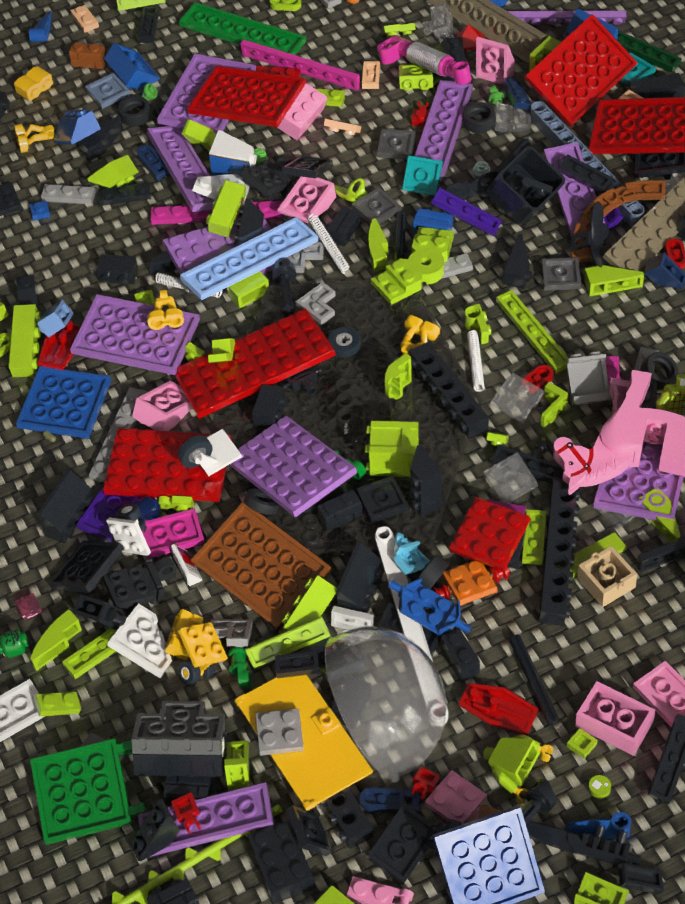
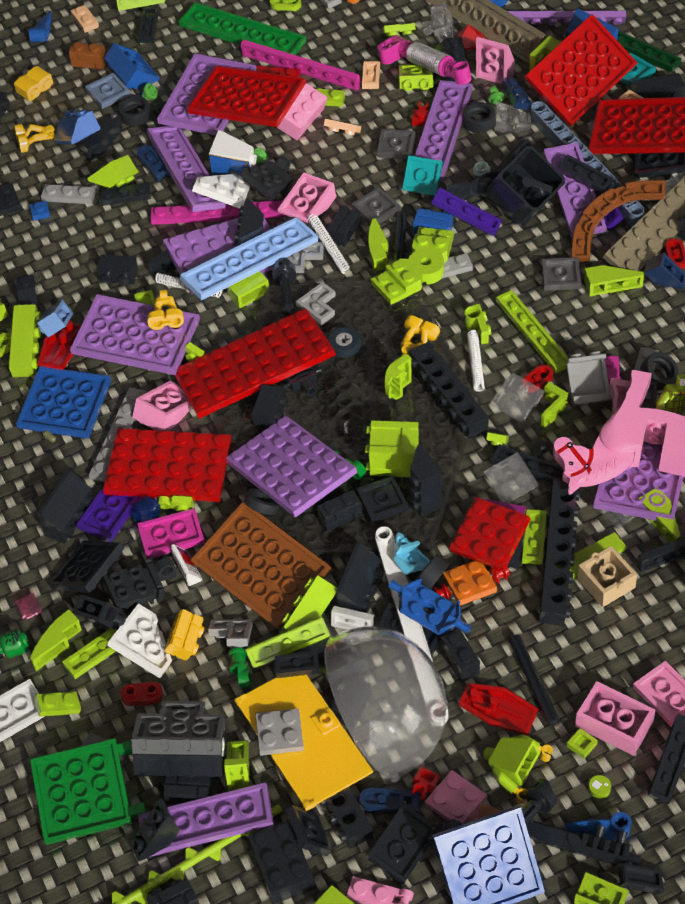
white plate [106,503,151,556] -> none
red plate [171,792,201,834] -> none
plate [177,429,242,476] -> none
yellow plate [178,622,228,686] -> none
lime slope [182,120,216,152] -> none
lime brick [206,180,246,238] -> none
lime slope [208,338,235,363] -> none
black tile [282,156,333,179] -> none
lime piece [334,178,367,202] -> none
black slope [503,234,532,289] -> none
black piece [571,201,609,268] -> none
none -> red plate [120,682,163,706]

